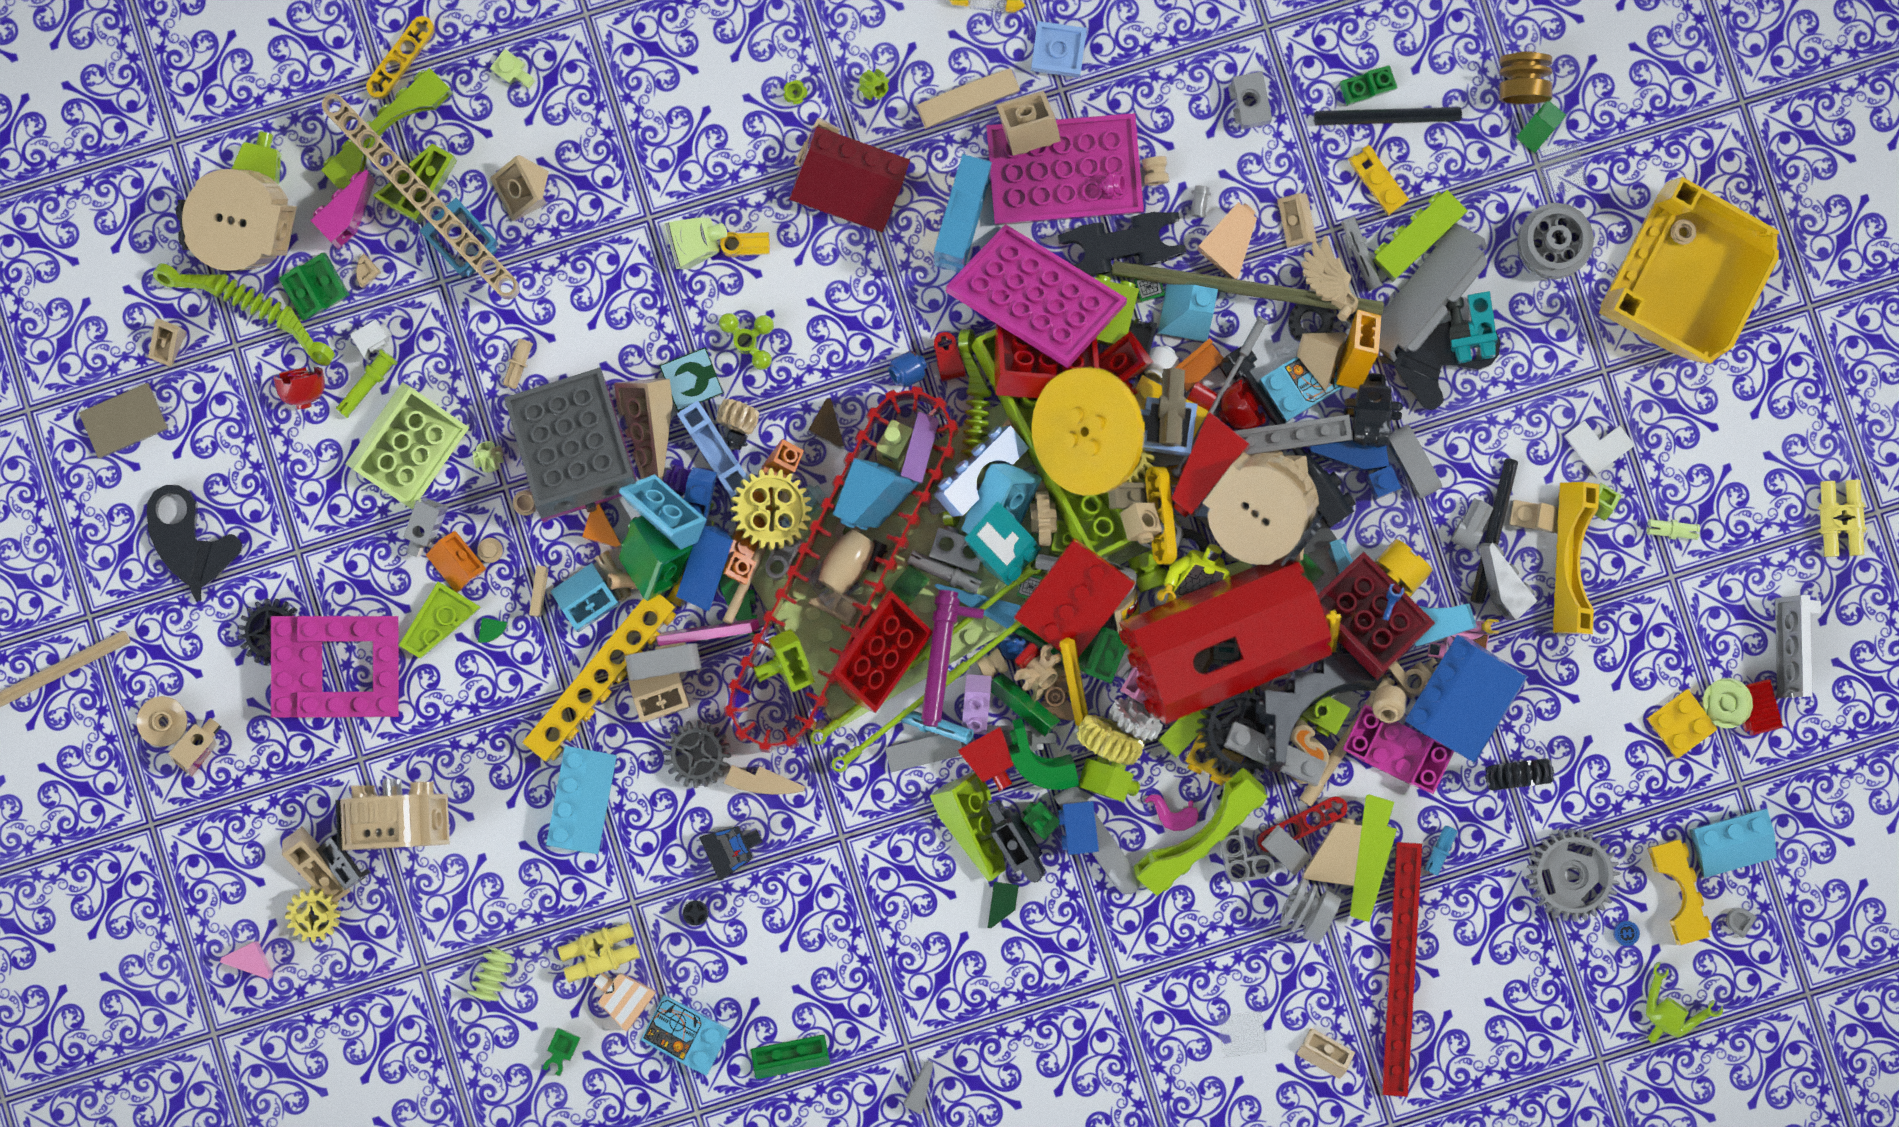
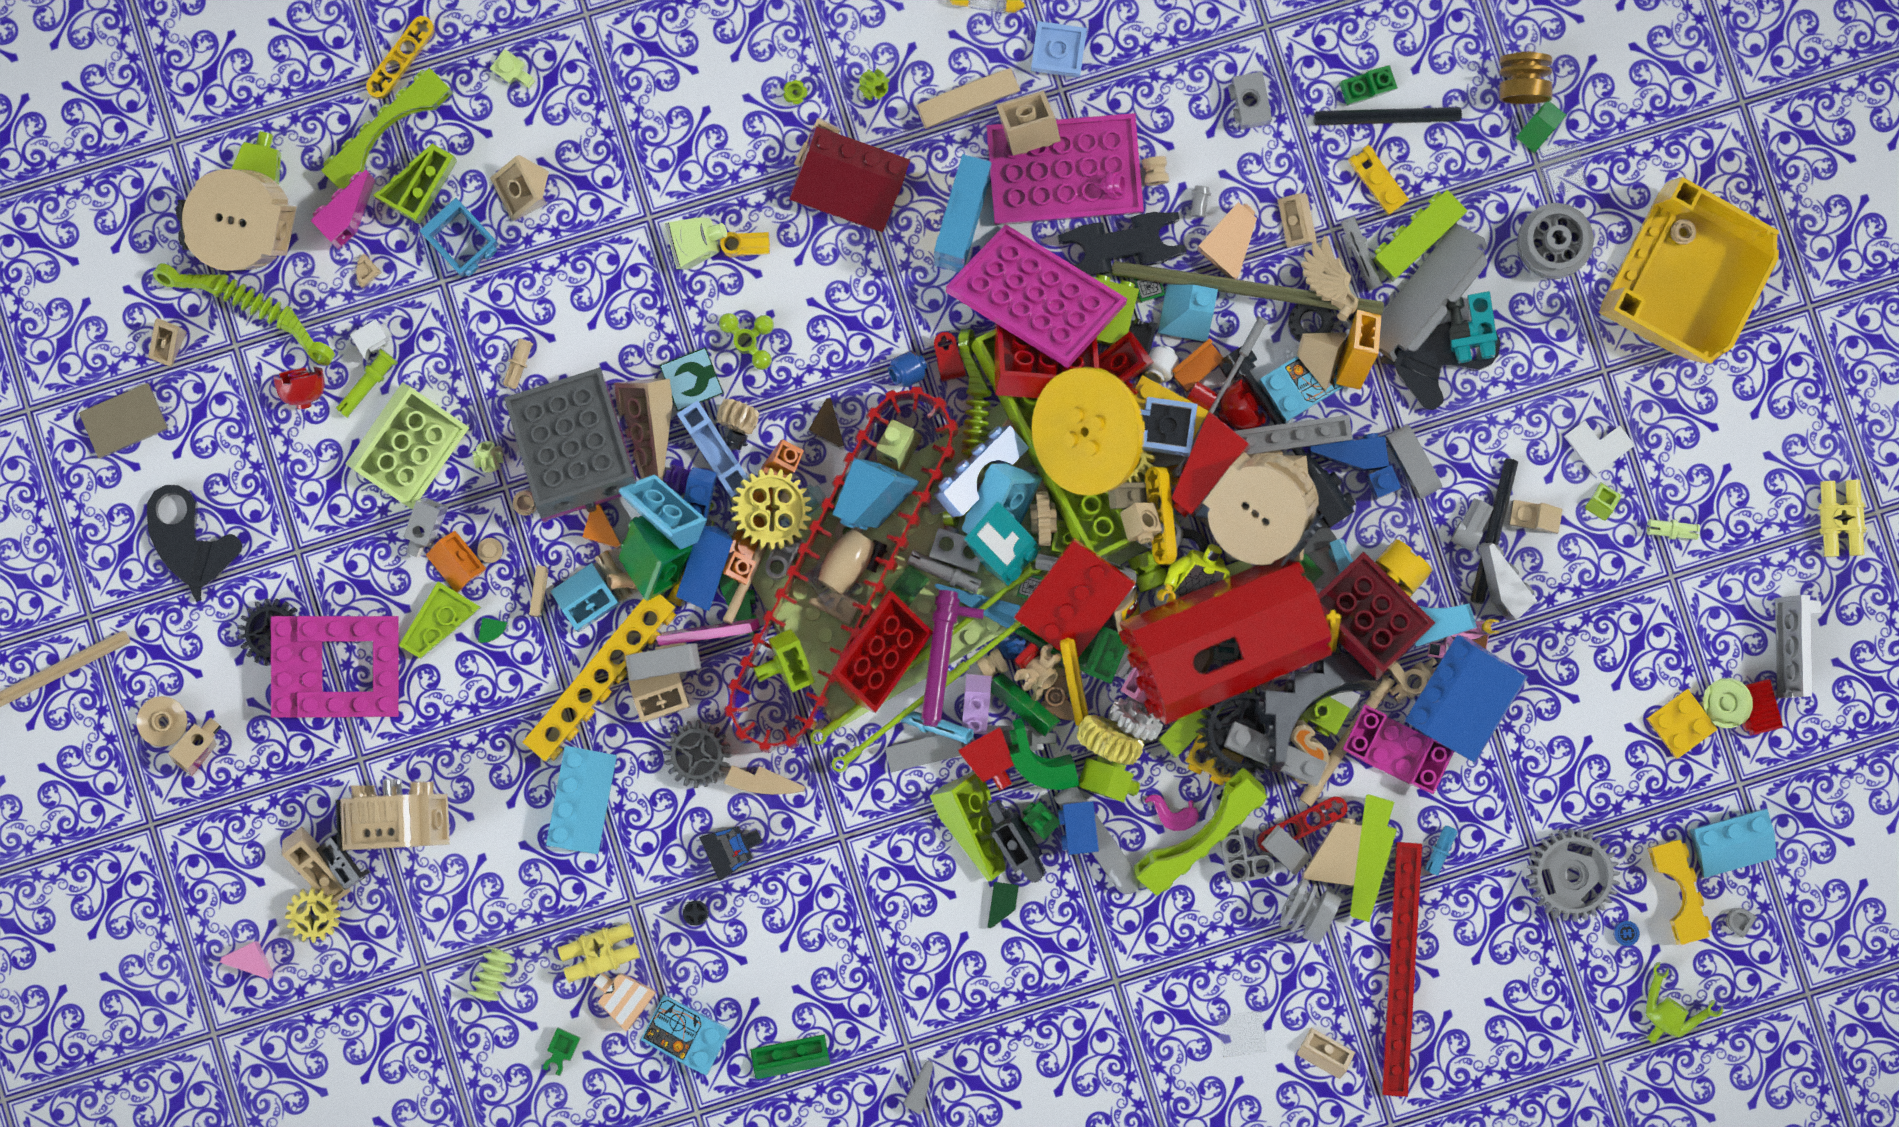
green slope [279,253,350,321] -> none
tan beam [322,94,520,300] -> none
medium lavender sticker [901,411,939,483] -> none
dark tan piece [1158,368,1186,447] -> none
black piece [1344,373,1403,448] -> none
tan head [1372,685,1406,723] -> none
blue hand [1383,584,1404,621] -> none
black gear [1485,758,1554,791] -> none
yellow arch [1553,482,1599,634] -> none

